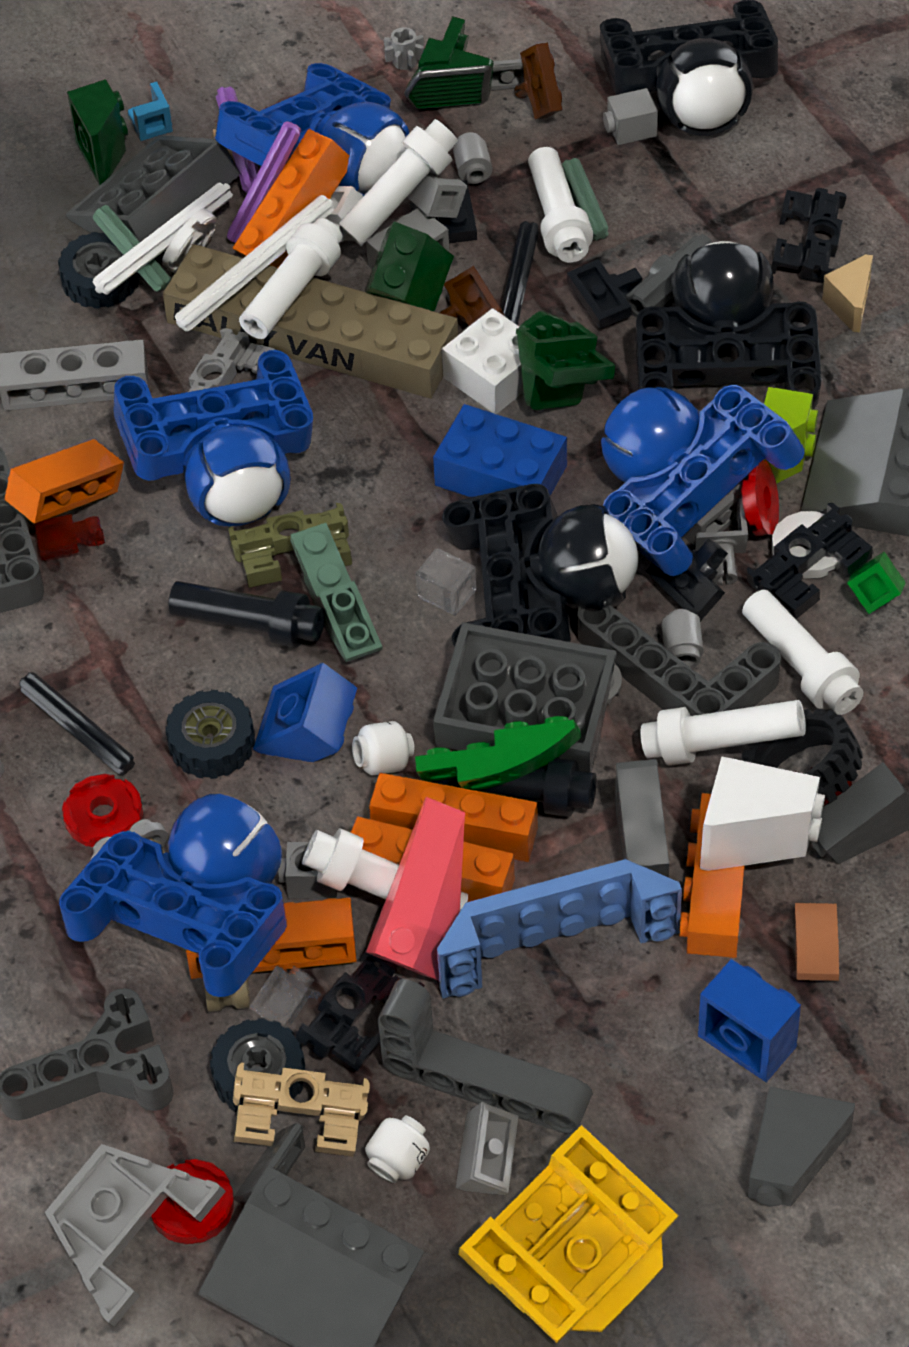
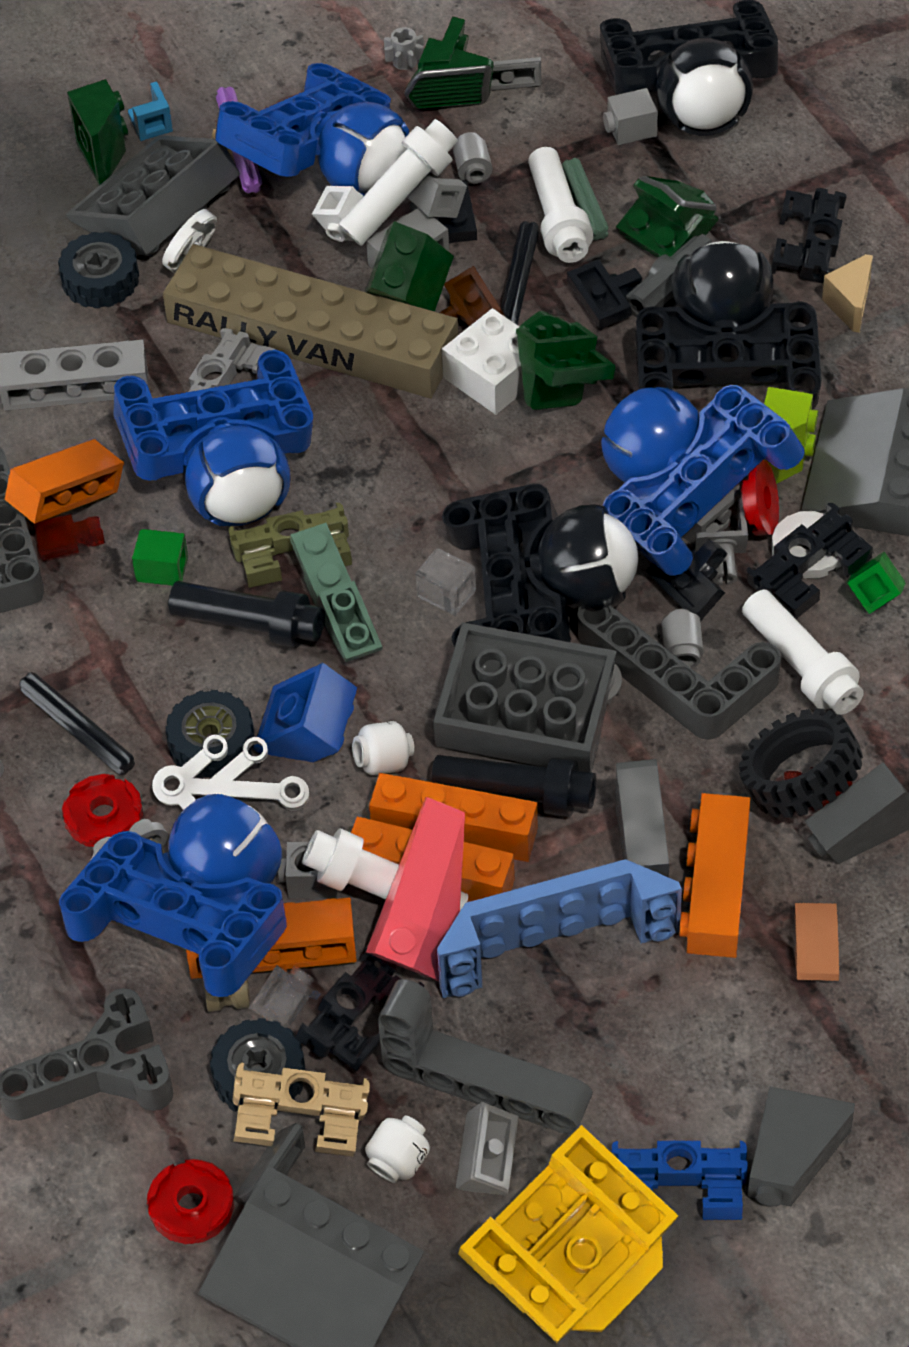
light grey wing [45,1144,226,1327] -> none
sand green axle [92,205,171,292] -> none
white axle [93,183,233,295] -> none
white axle [175,195,334,332] -> none
medium lavender axle [227,121,301,243] -> none
orange brick [232,129,349,268] -> none
white piece [239,218,342,339] -> none
green slope [415,716,581,791] -> none
blue brick [433,404,567,497] -> none
reddish brown plate [514,42,563,120] -> none
white piece [641,700,806,766] -> none
blue brick [698,959,801,1083] -> none
white slope [700,756,825,871] -> none
none -> green panel [132,529,188,586]
none -> white plant [152,735,309,811]
none -> blue piece [612,1140,748,1220]
none -> dark green piece [616,176,719,258]

